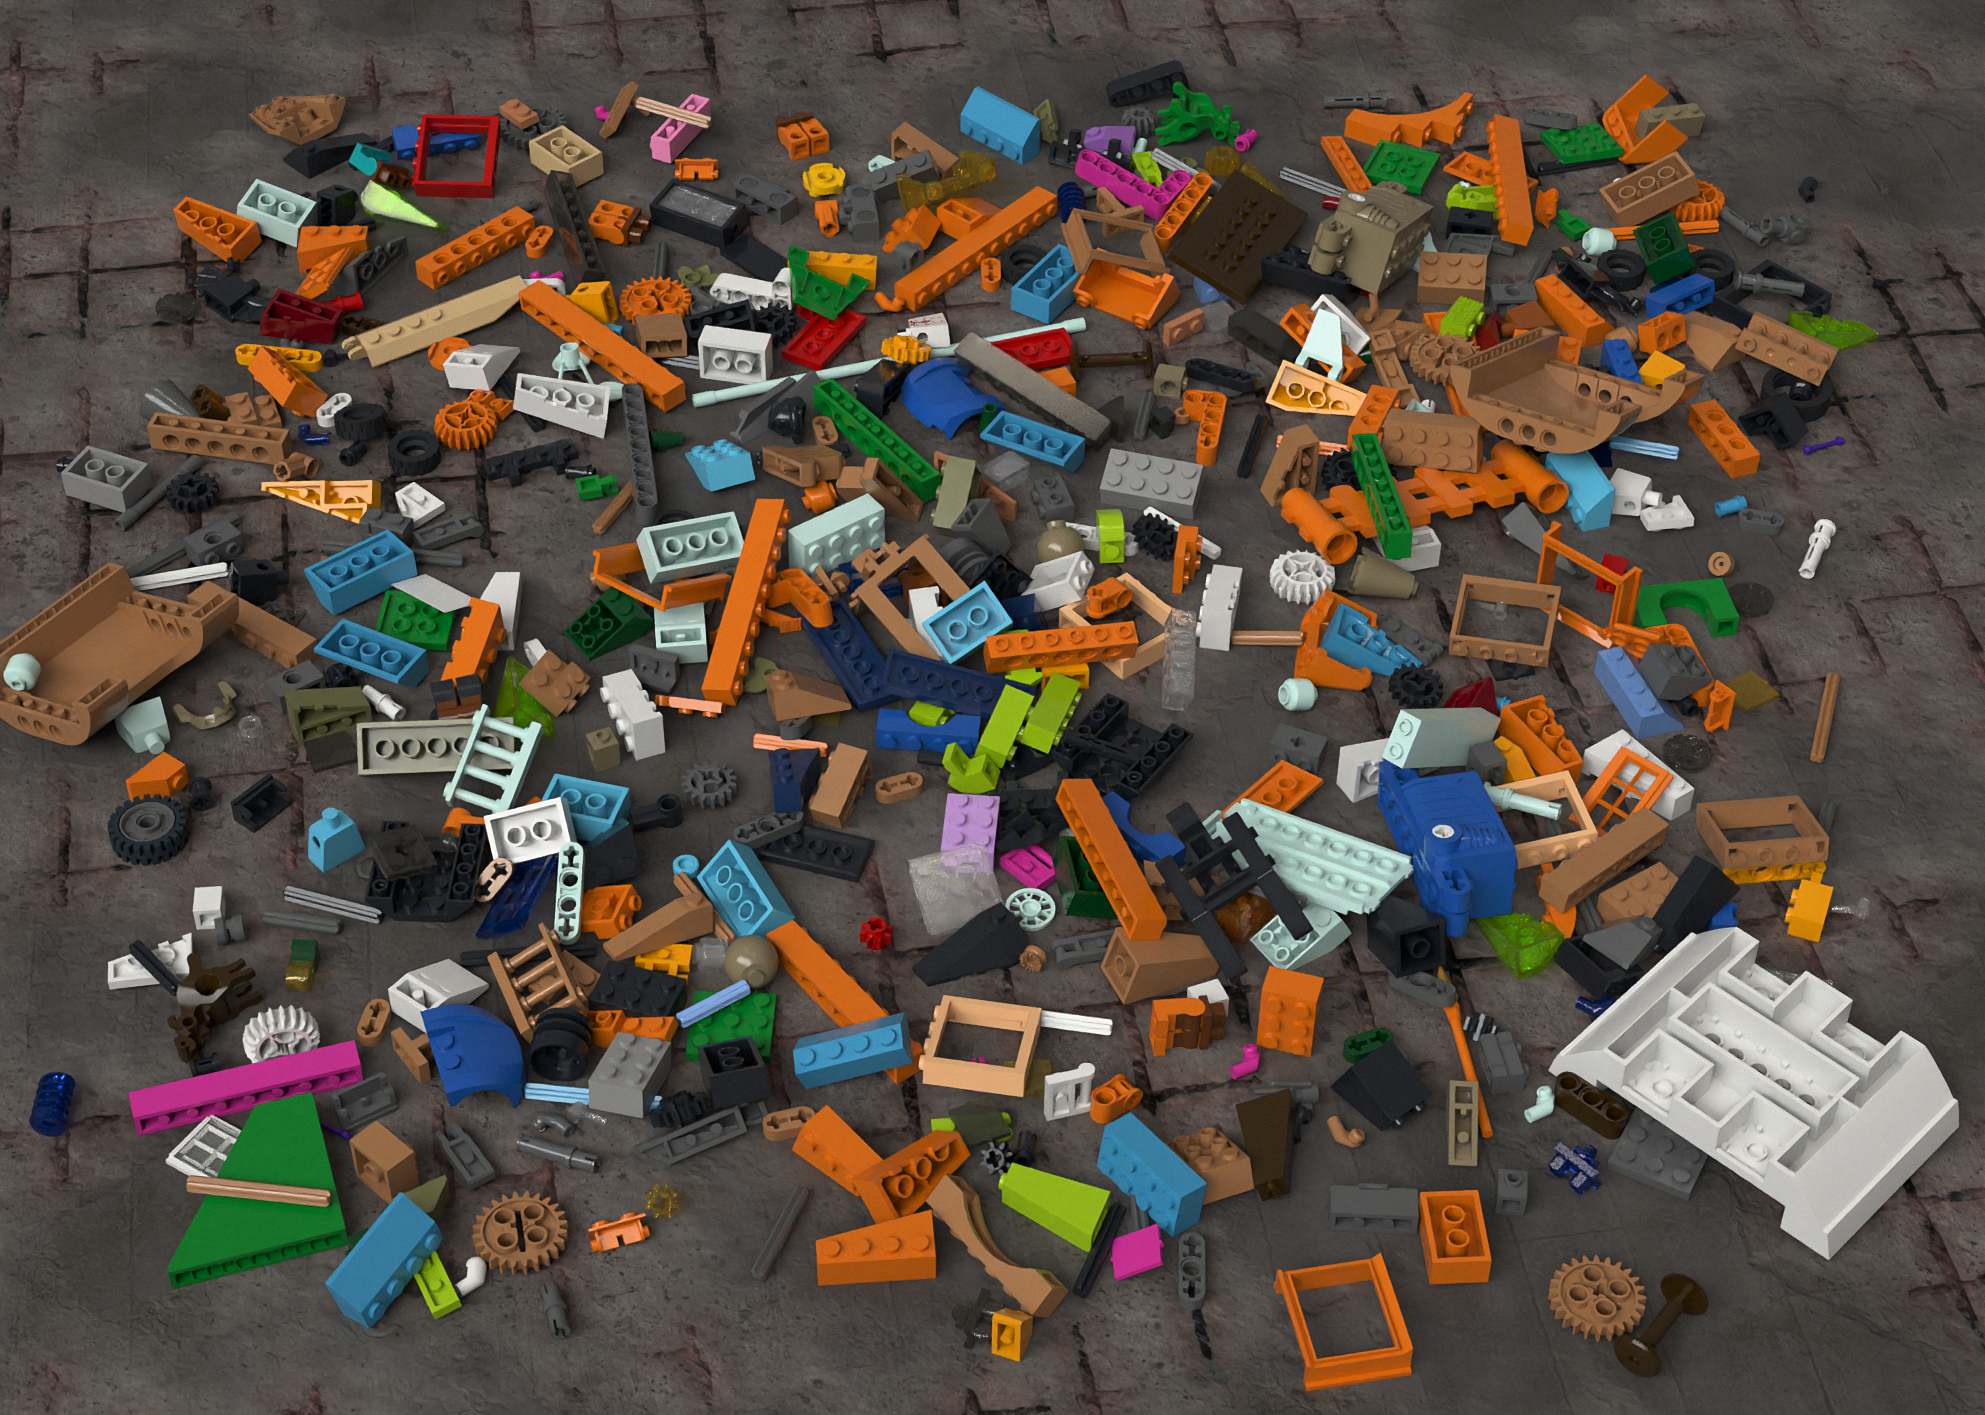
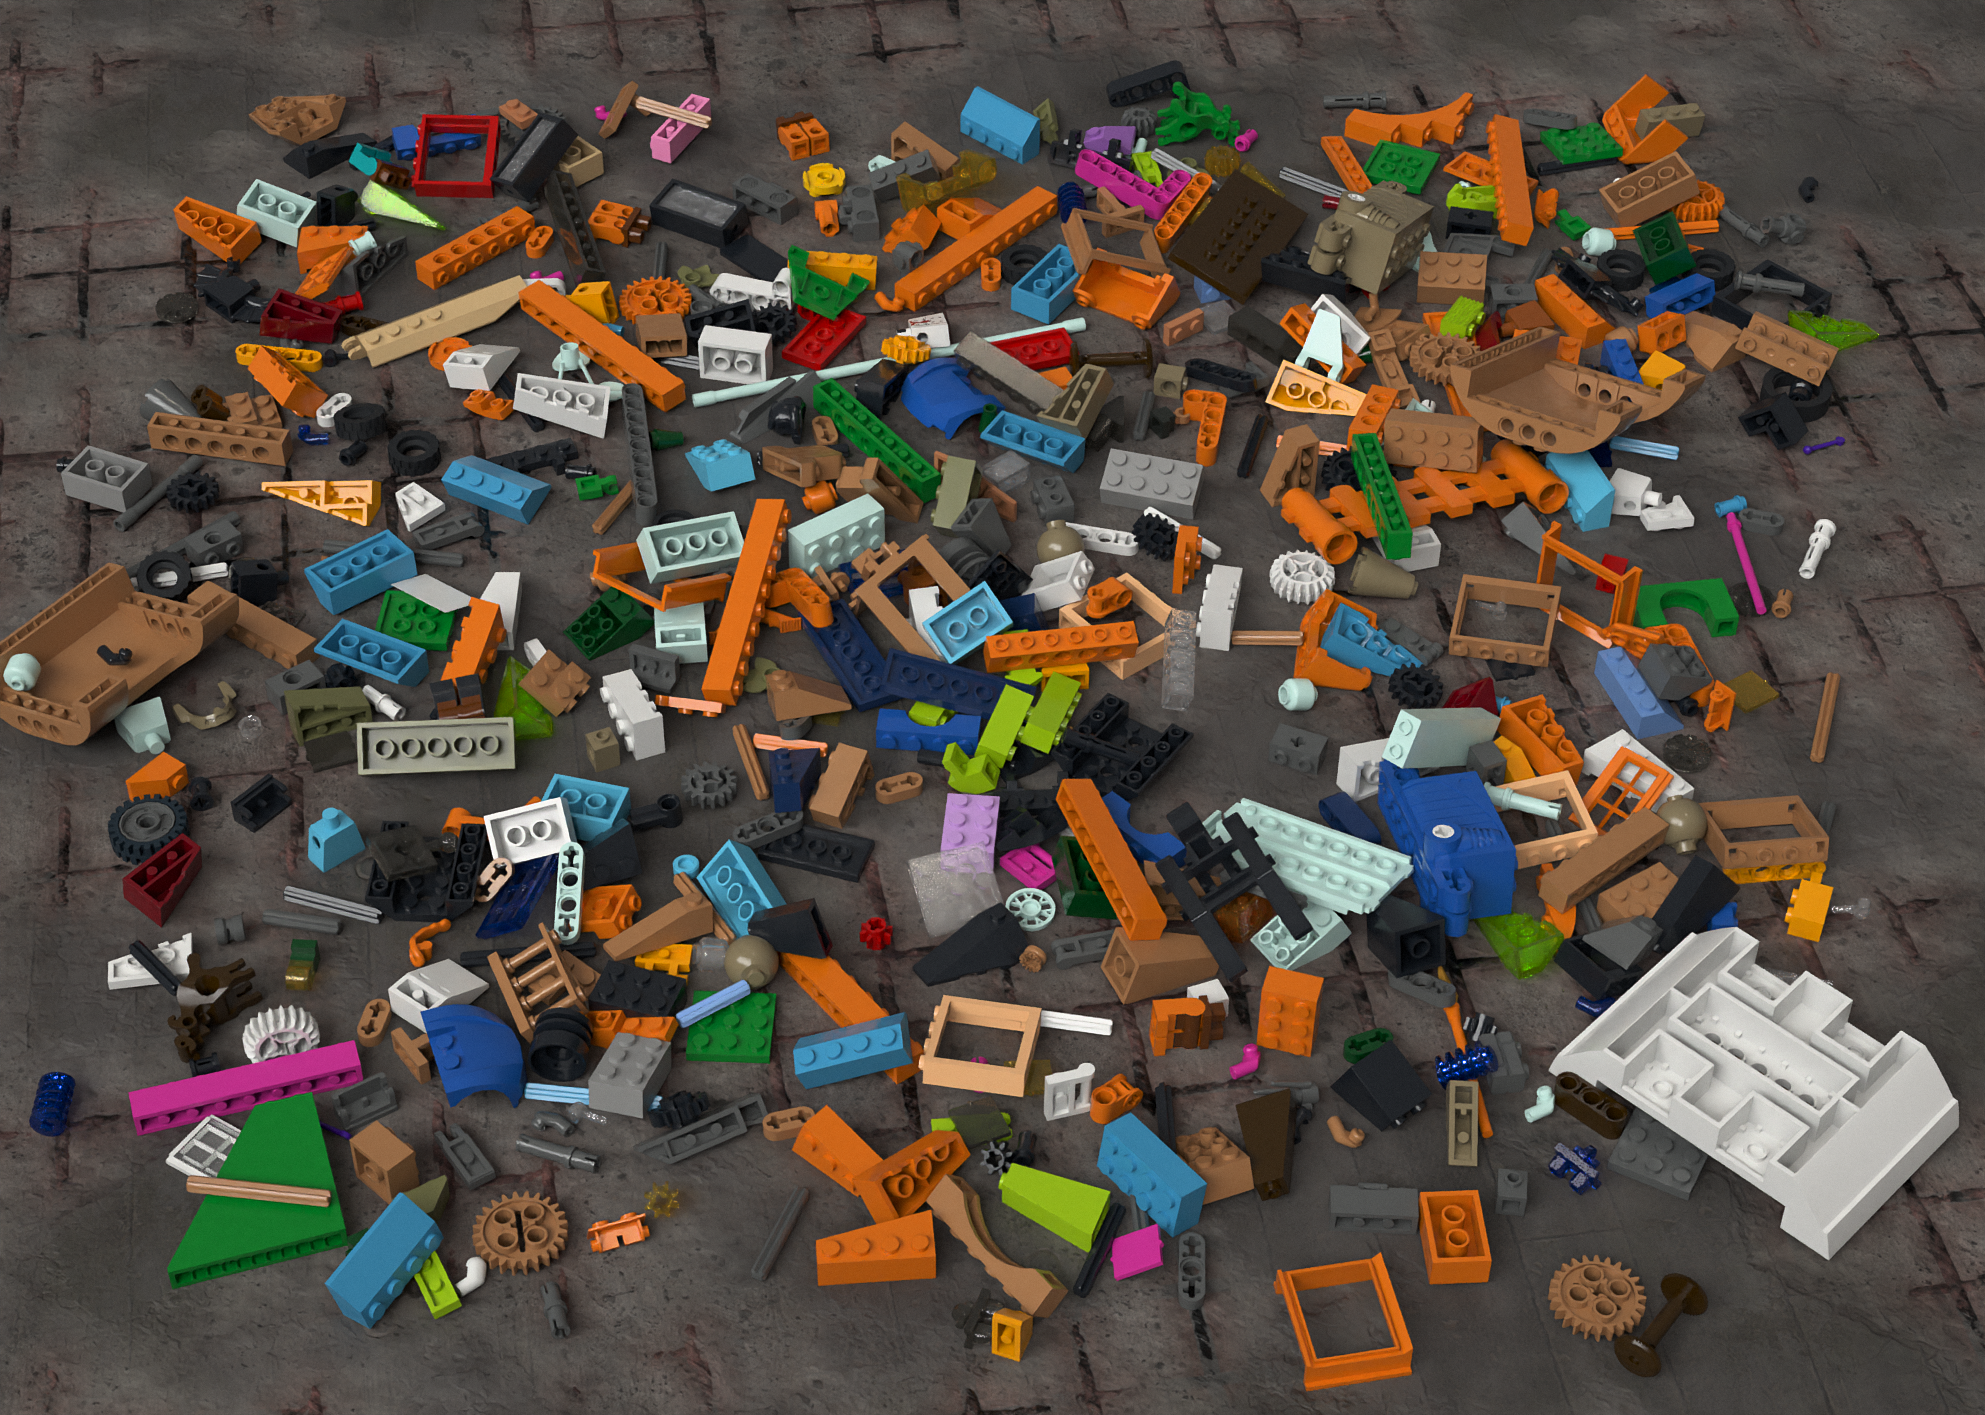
white brick [193,886,226,930] -> none
medium nougat piece [273,451,319,482] -> none
dark grey brick [359,508,415,548] -> none
orange gear [434,399,498,451] -> none
light aqua fence [443,704,544,814] -> none
orange hinge [675,158,719,181] -> none
black brick [697,1036,770,1110] -> none
lime brick [1096,509,1125,563] -> none
orange slope [1221,760,1323,820] -> none
orange brick [1687,399,1760,479] -> none
medium nougat tile [1708,552,1735,577] -> none
none -> black arm [97,645,133,666]
none -> dark red wedge [122,833,202,928]
none -> black tyre [136,550,193,602]
none -> light aqua bush [348,231,377,257]
none -> orange piece [409,919,451,968]
none -> dark azure slope [441,455,552,525]
none -> black brick [490,112,578,202]
none -> medium nougat axle [733,724,770,801]
none -> black slope [748,898,833,959]
none -> dark tan wedge [1037,363,1114,440]
none -> black axle [1155,1082,1177,1155]
none -> dark blue beam [1318,791,1381,846]
none -> clear blue piece [1435,1040,1498,1090]
none -> dark tan brick [1656,795,1707,855]
none -> dark pink bar [1726,512,1766,615]
none -> medium nougat pin [1771,589,1793,618]

